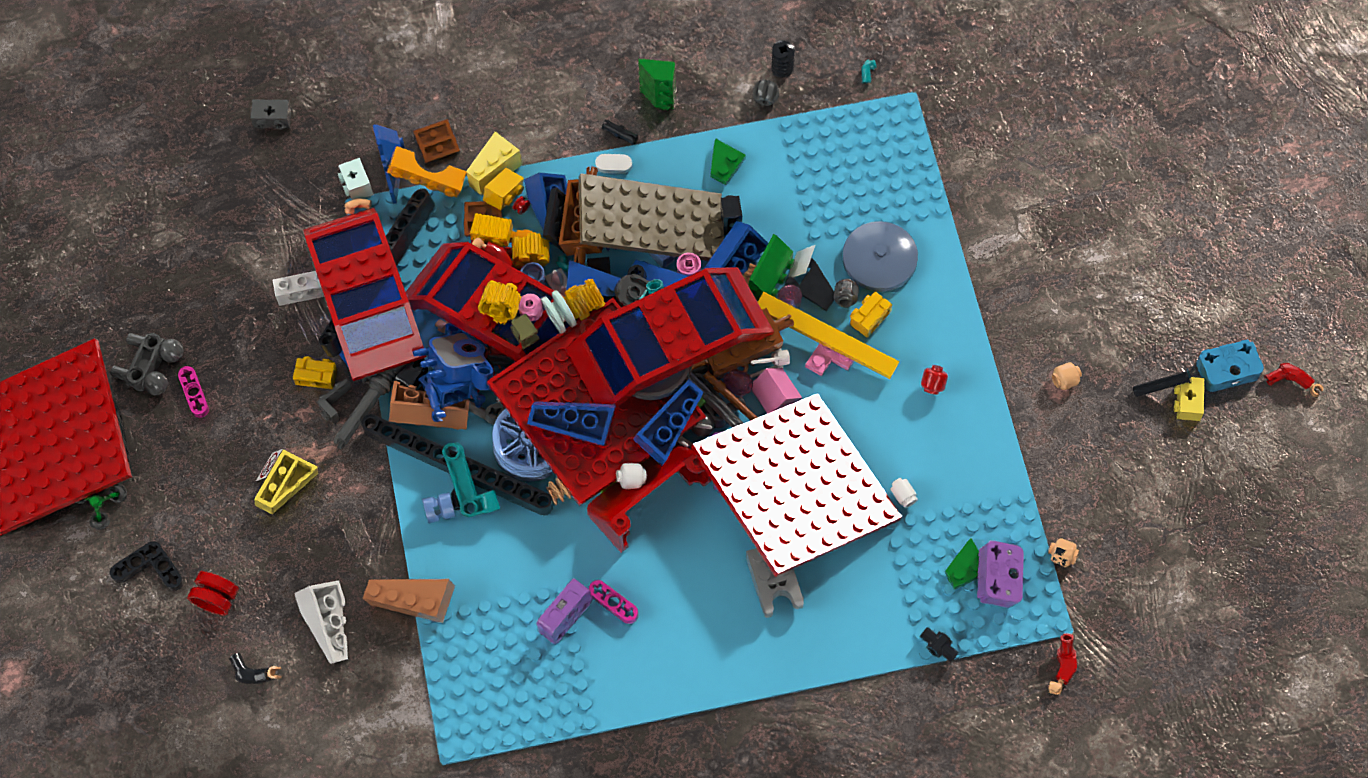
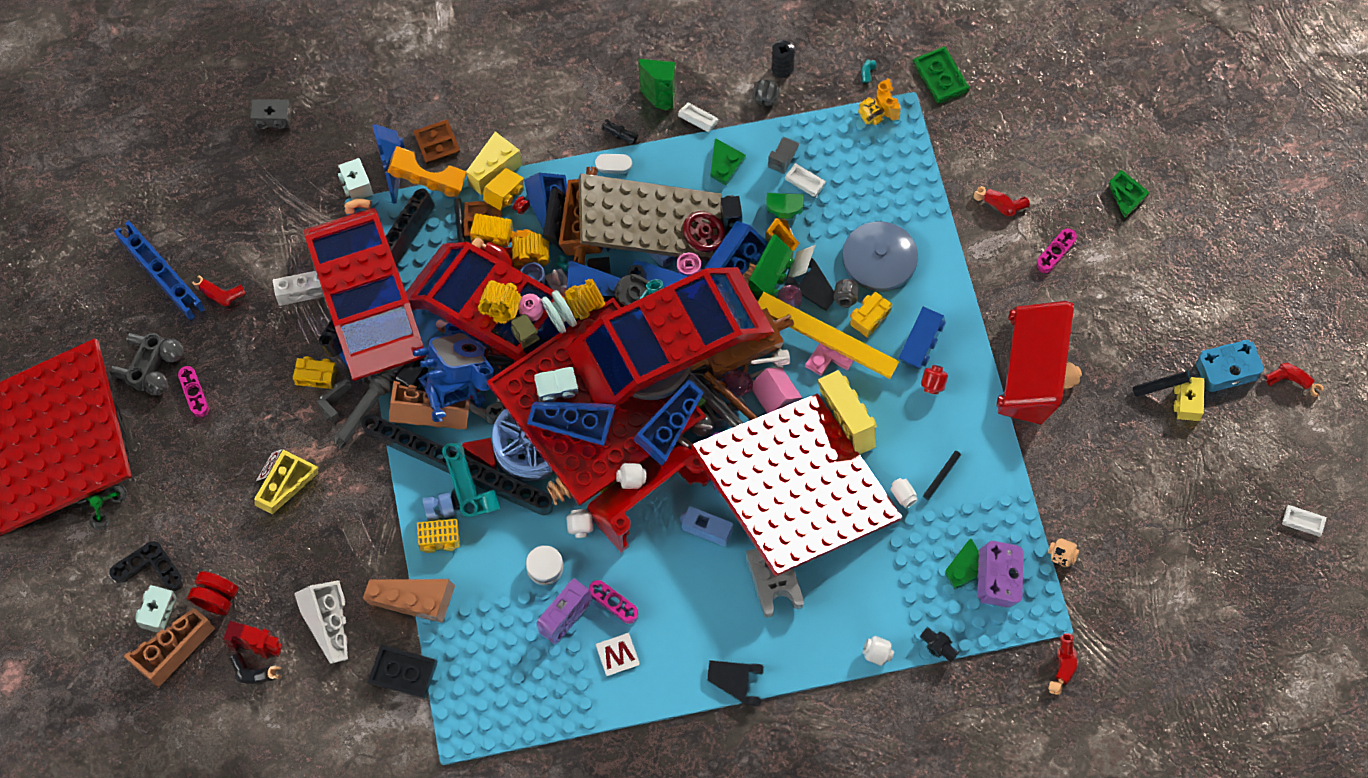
none -> blue piece [114,220,205,320]
none -> nougat wedge [124,608,215,688]
none -> light aqua brick [135,585,177,633]
none -> red arm [192,276,246,306]
none -> red hips [223,620,283,659]
none -> black plate [367,645,438,700]
none -> yellow brick [417,519,460,553]
none -> black bar [454,198,466,242]
none -> red slope [462,438,497,470]
none -> white head [526,546,563,585]
none -> light aqua brick [534,367,578,402]
none -> white head [566,509,593,538]
none -> white sticker [596,633,640,676]
none -> white tile [678,103,719,132]
none -> medium blue brick [680,506,733,547]
none -> dark red plate [683,211,725,252]
none -> black flag [707,660,764,707]
none -> light orange slope [765,218,799,252]
none -> green tile [766,193,804,219]
none -> dark grey bracket [768,137,799,174]
none -> white tile [785,163,826,198]
none -> light yellow wedge [818,370,877,454]
none -> yellow head [858,97,885,125]
none -> white head [862,636,894,666]
none -> light orange cylinder [876,78,901,120]
none -> blue wedge [899,306,946,370]
none -> green tile [913,46,970,104]
none -> black bar [923,451,961,500]
none -> red arm [973,186,1030,216]
none -> red windscreen [996,301,1074,425]
none -> dark pink beam [1036,229,1077,273]
none -> green wing [1108,170,1150,218]
none -> white tile [1282,505,1327,537]

